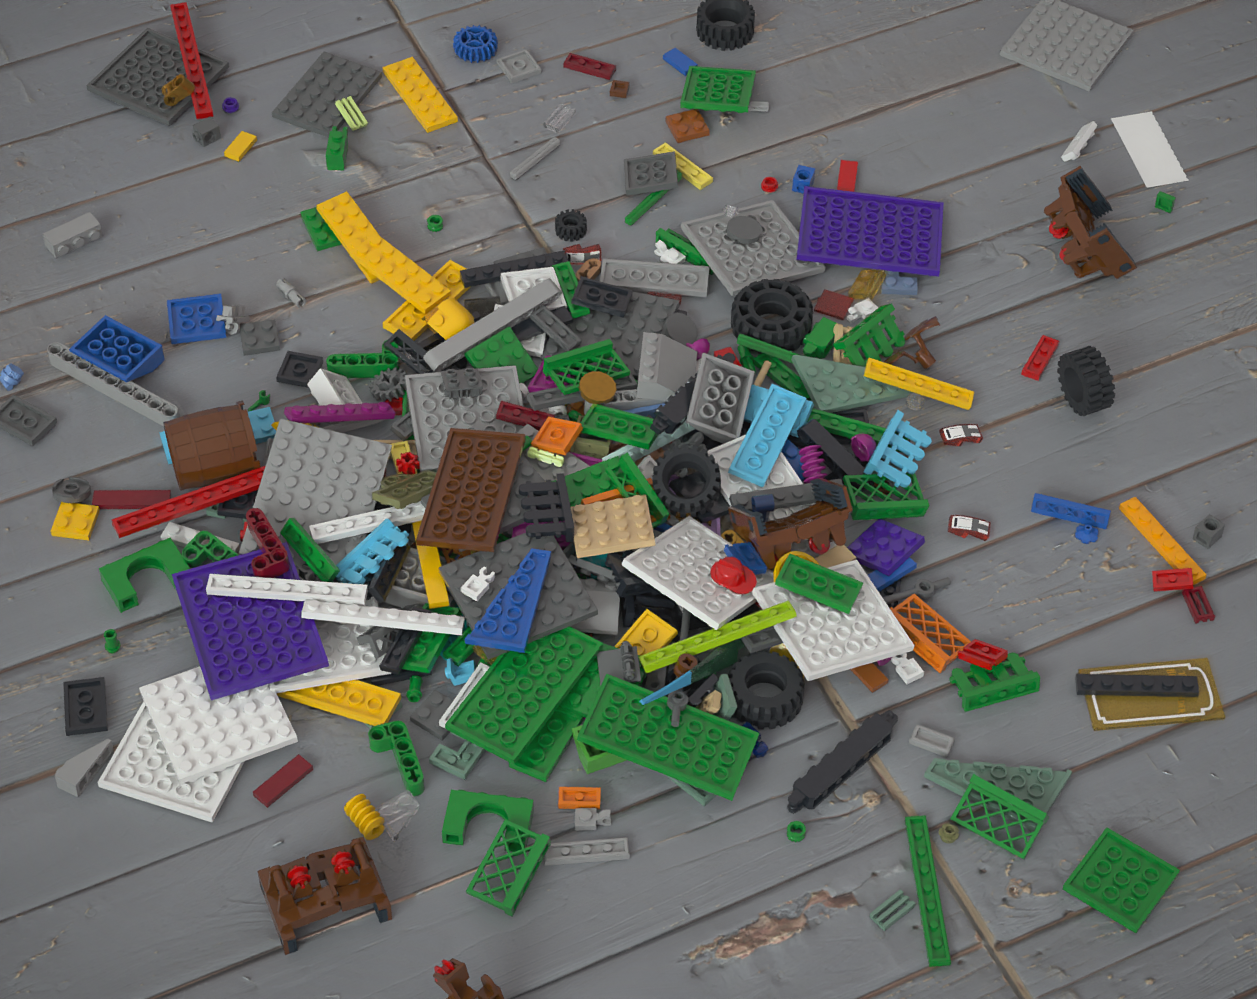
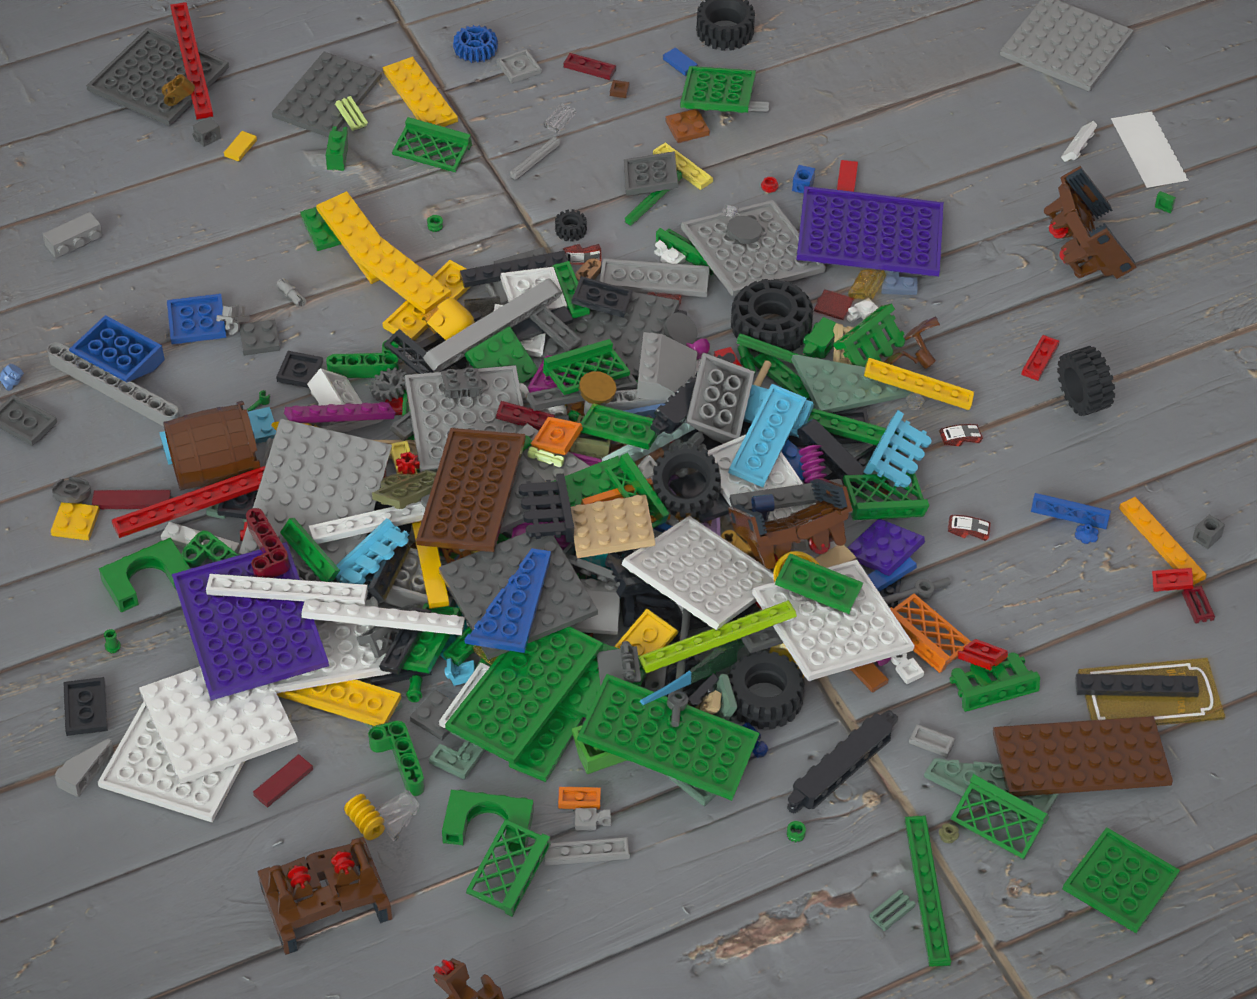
dark purple plate [222,97,239,113] -> none
white plate [461,567,495,601] -> none
reddish brown wheel [674,653,698,677] -> none
red piece [710,557,757,594] -> none
blue plate [724,542,767,575] -> none
magenta hair [851,433,877,462] -> none
none -> green fence [392,117,472,173]
none -> reddish brown plate [993,716,1173,797]

